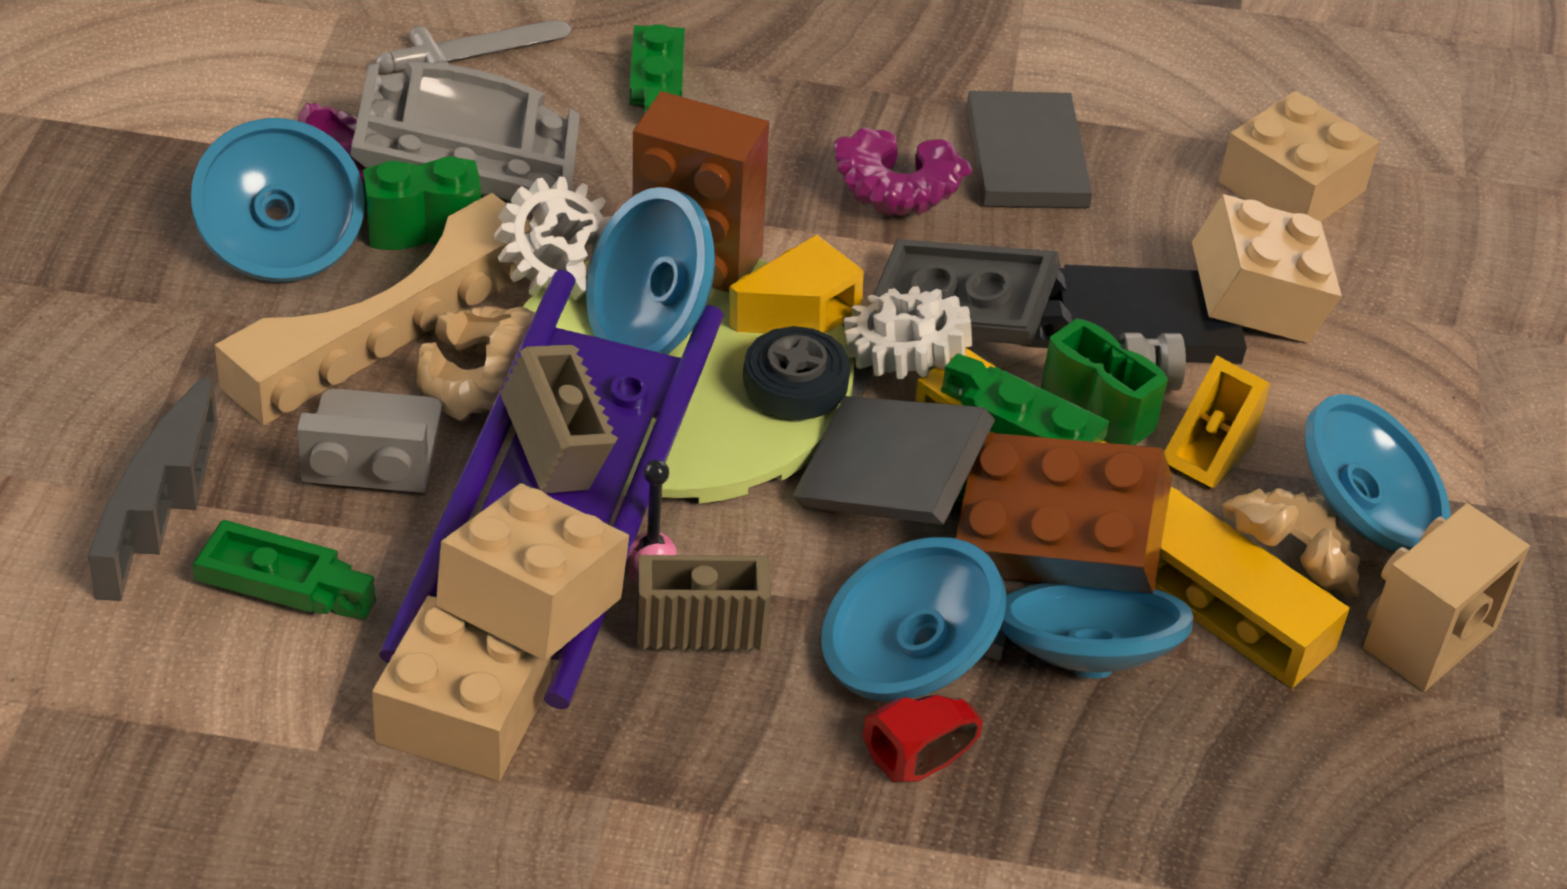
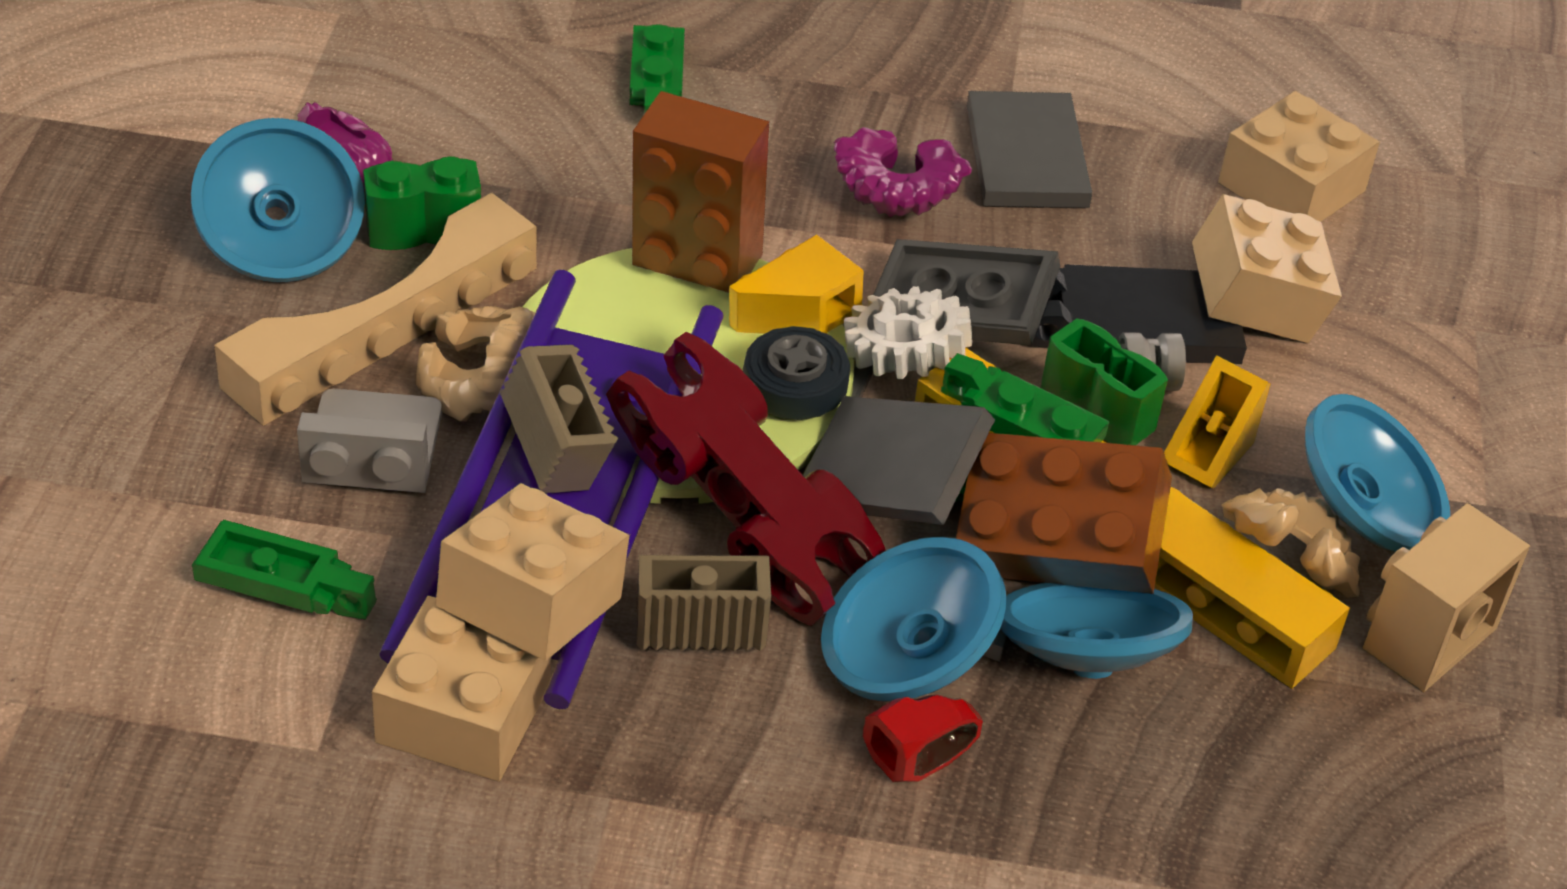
dark grey slope [88,378,218,601] -> none
light grey slope [350,62,580,203] -> none
light grey sword [376,20,571,73] -> none
white gear [494,176,613,301] -> none
dark azure dish [586,187,715,354] -> none
black hinge [627,460,677,583] -> none
none -> dark red piece [606,332,886,626]

